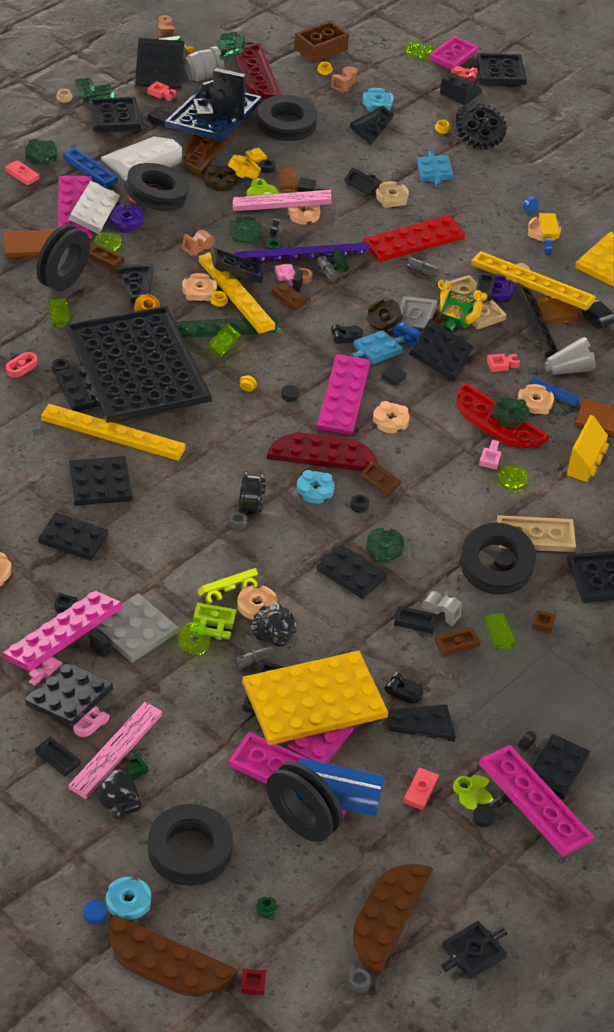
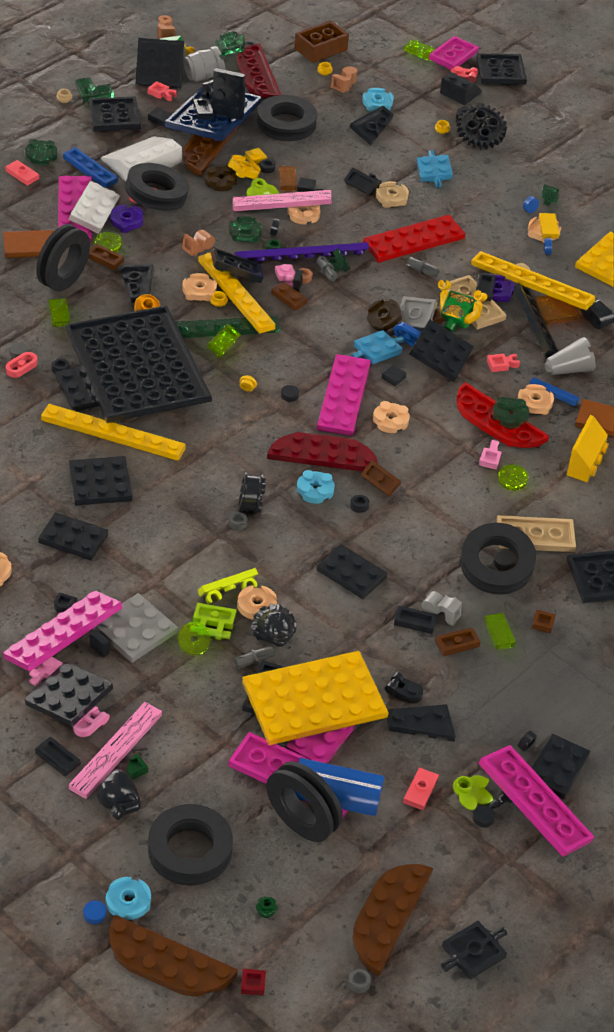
black plate [331,324,363,344] -> none
clear green plate [365,527,404,563] -> none
none -> clear green tile [542,184,559,206]

